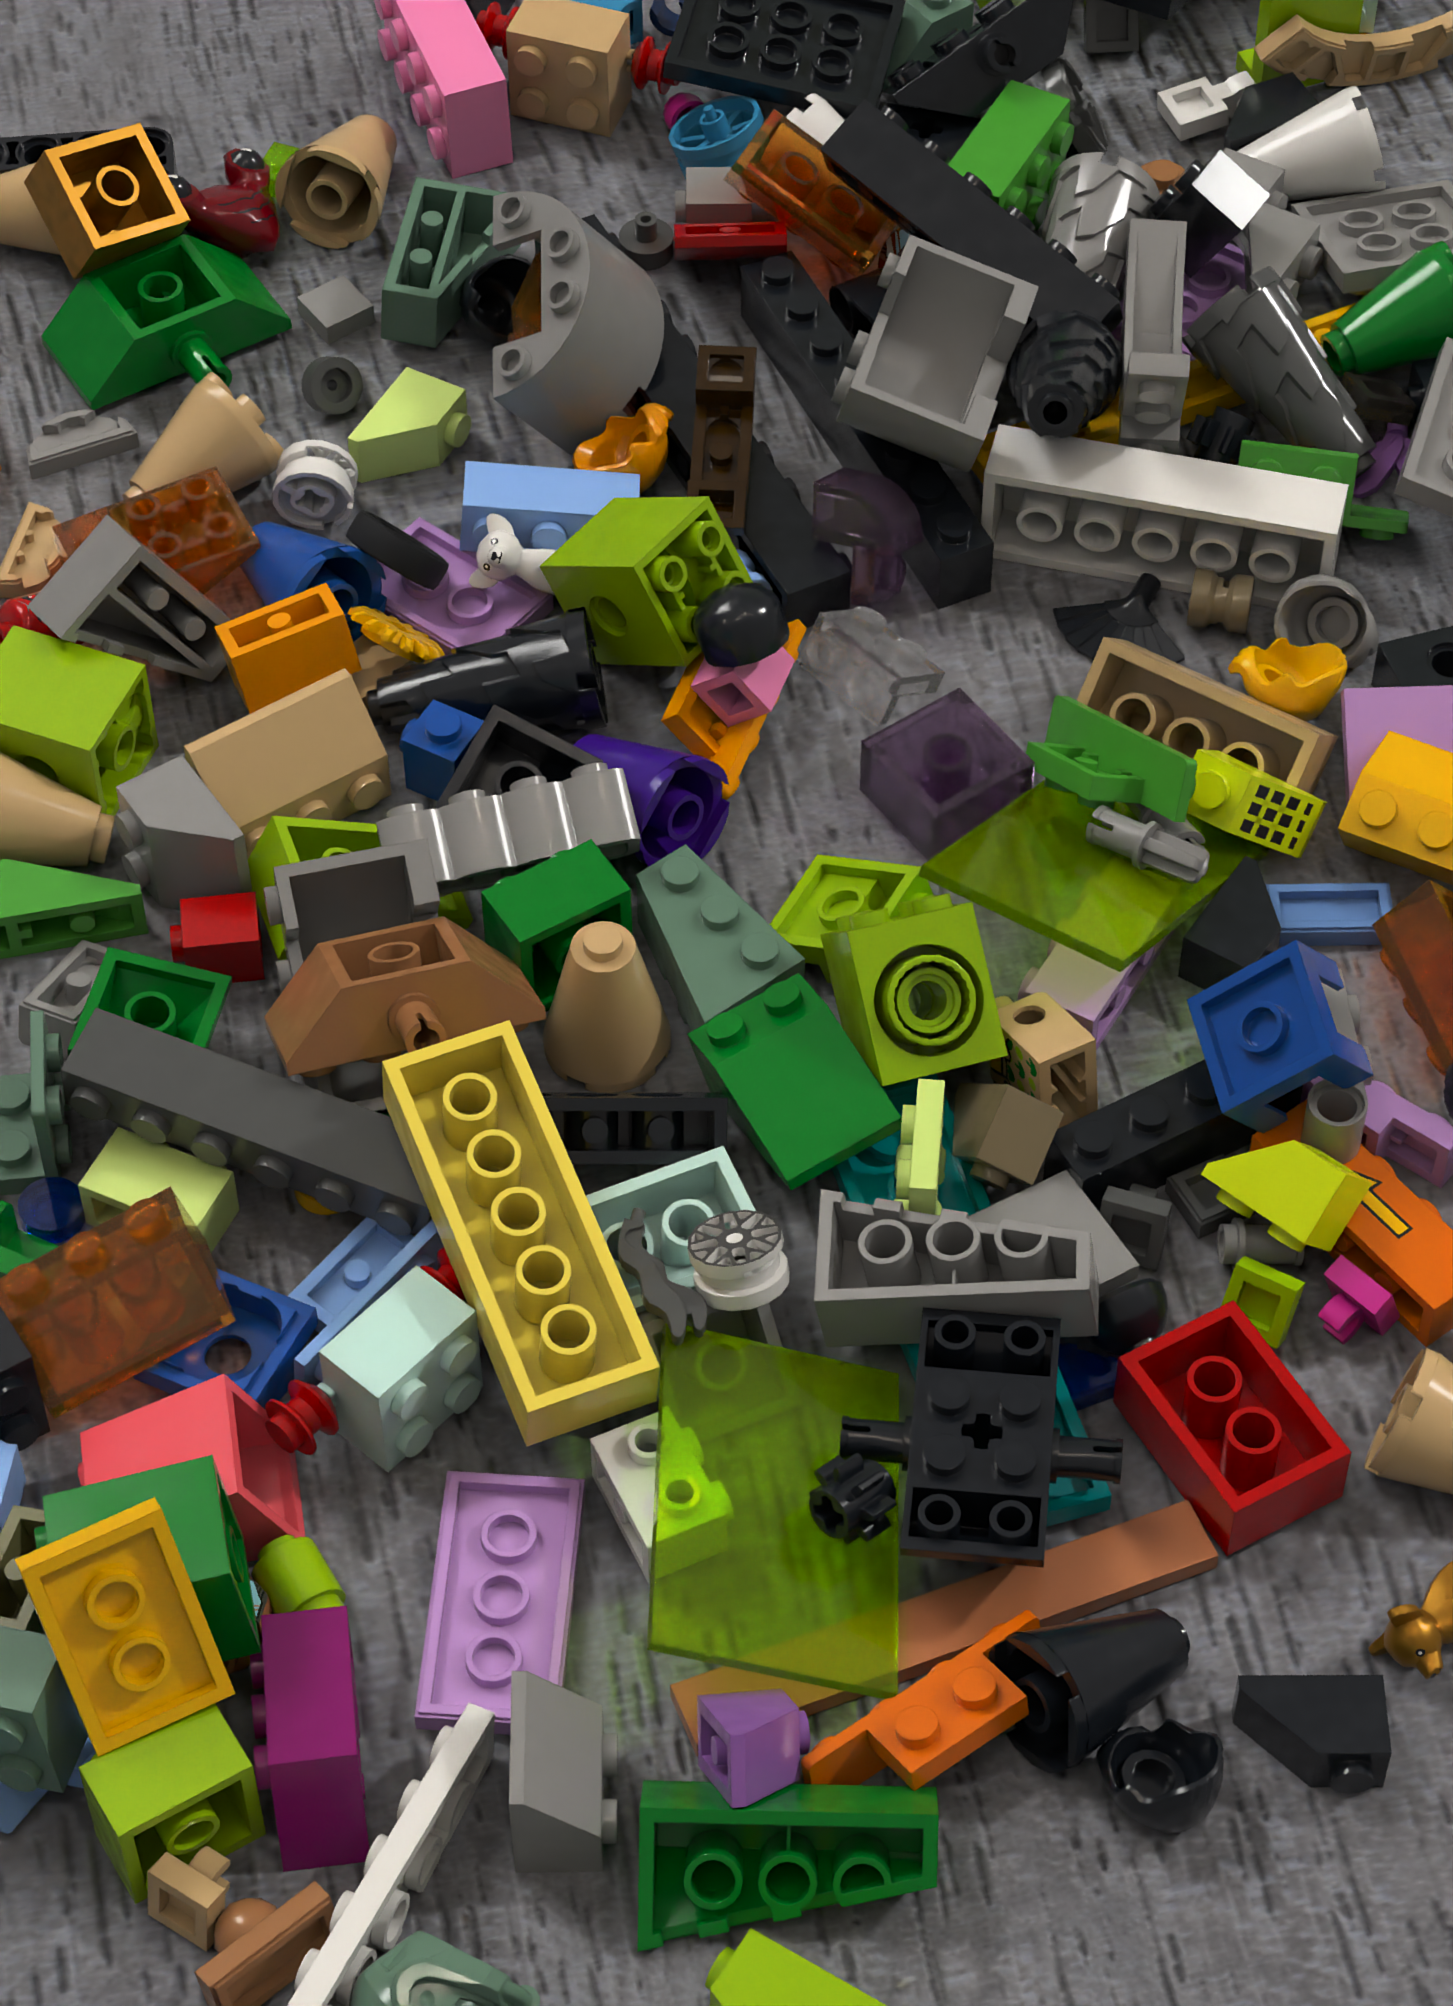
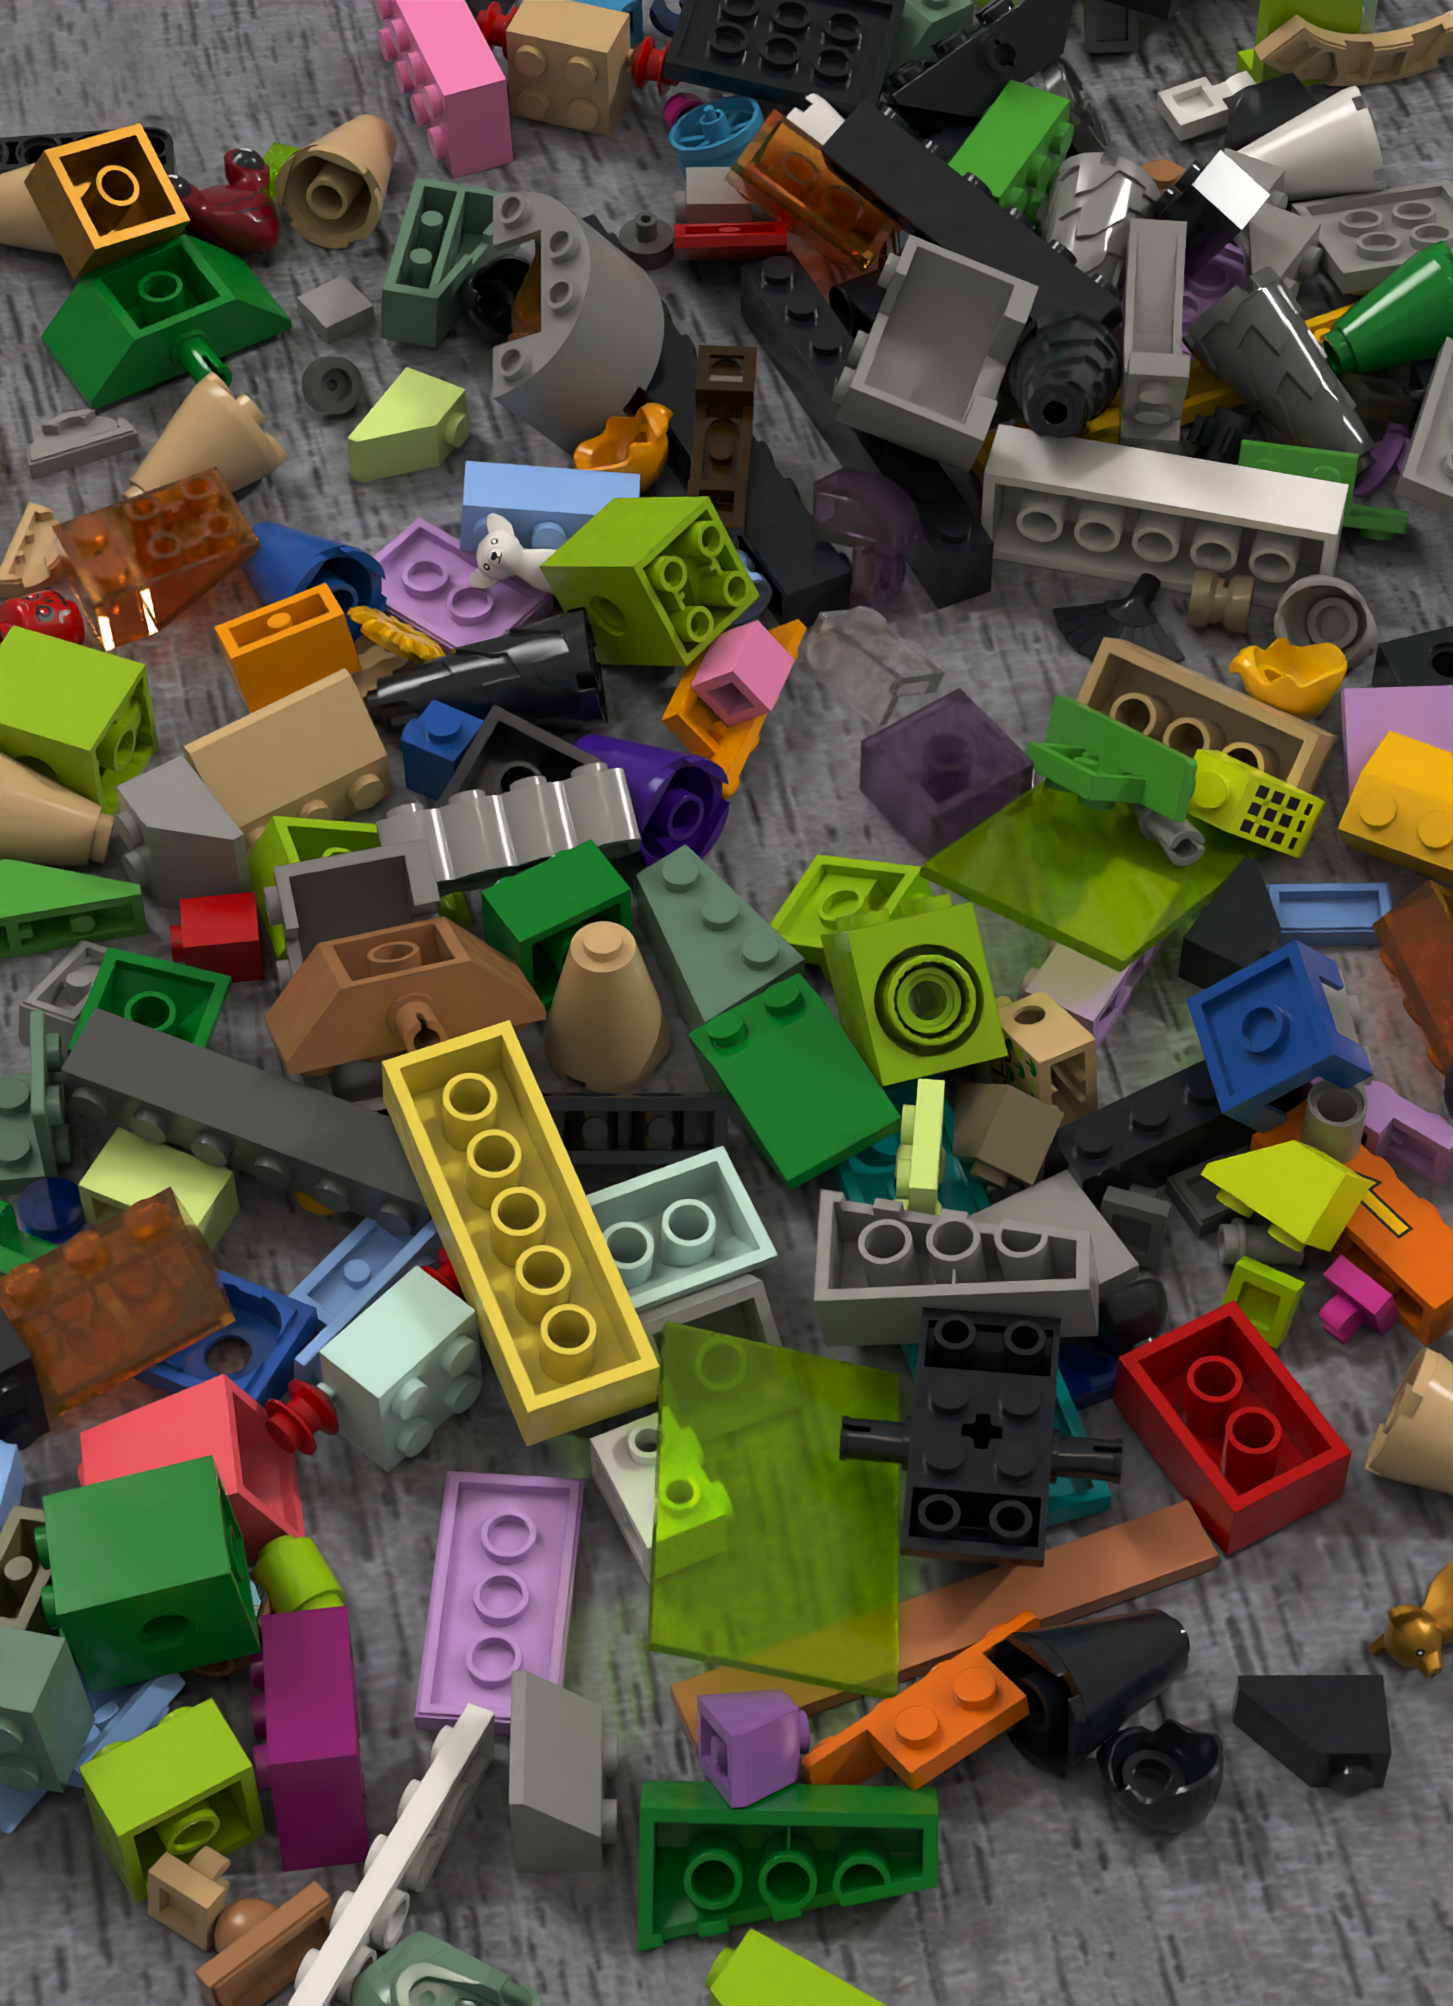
yellow plate [14,1497,235,1757] -> none
light grey wedge [27,515,232,682] -> none
white wheel [272,440,358,530] -> none
black tyre [346,510,449,590] -> none
dark grey hair [618,1208,707,1346] -> none
white wheel [687,1210,790,1311] -> none
black hair [693,583,790,667] -> none
black gear [809,1453,897,1545] -> none
light grey axle [1085,805,1210,884] -> none

